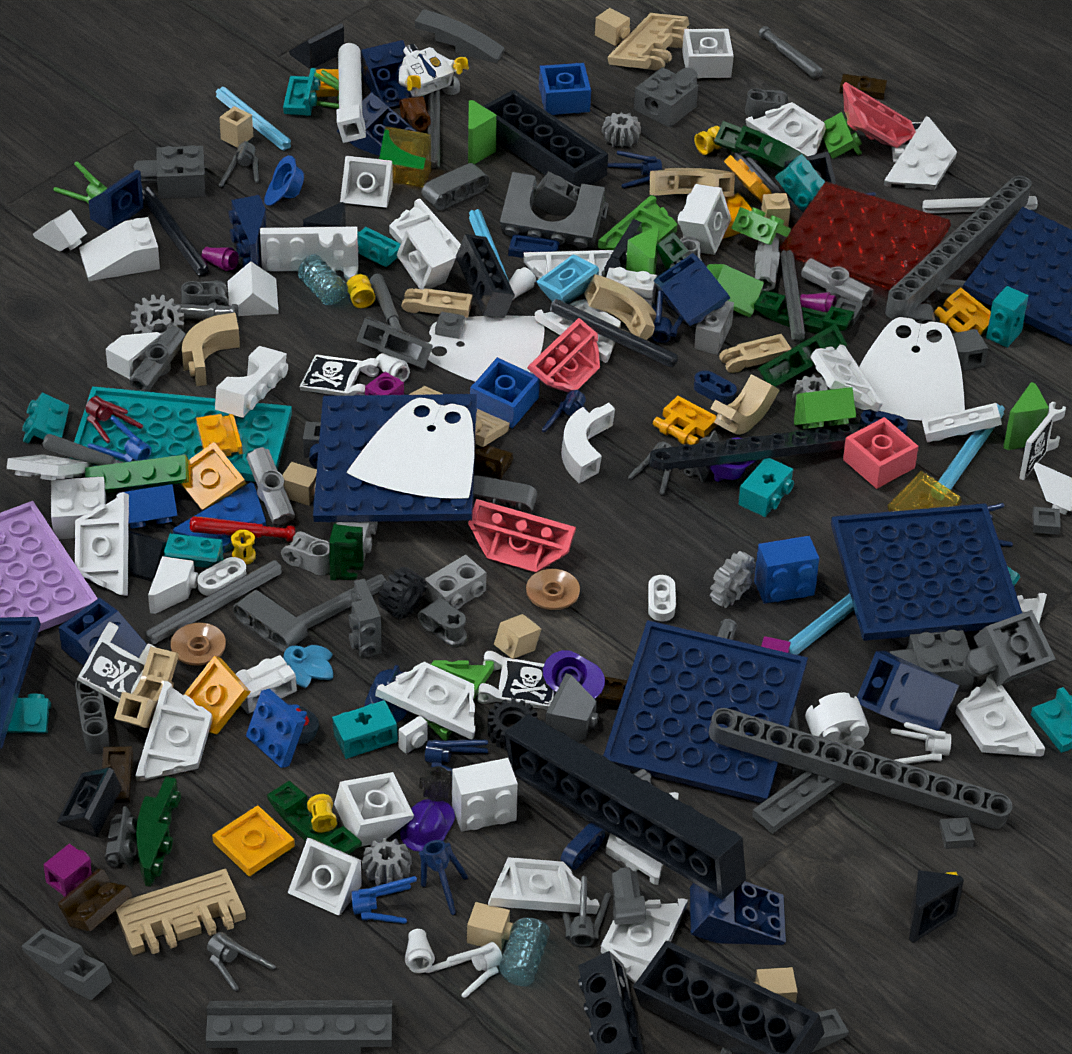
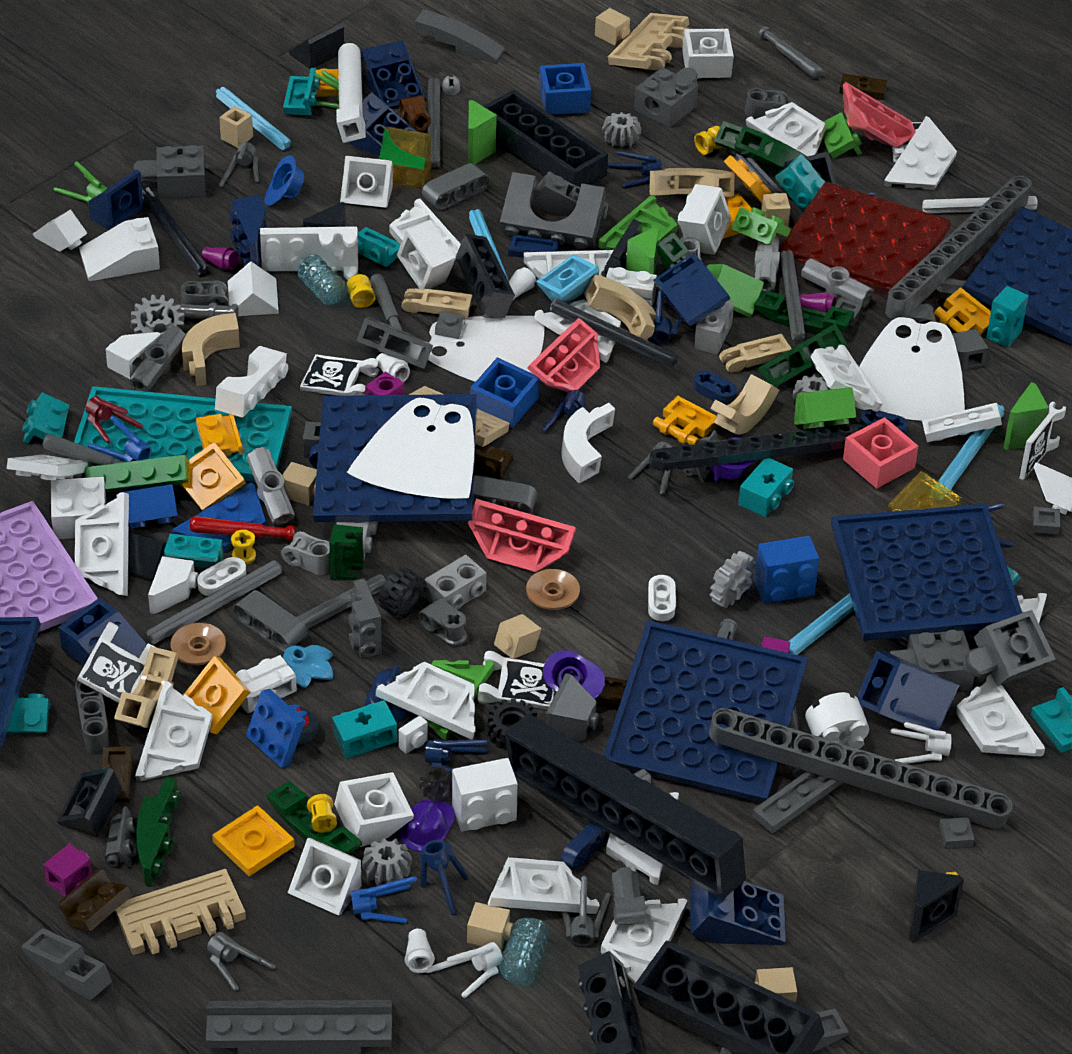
white torso [399,44,469,97] -> none

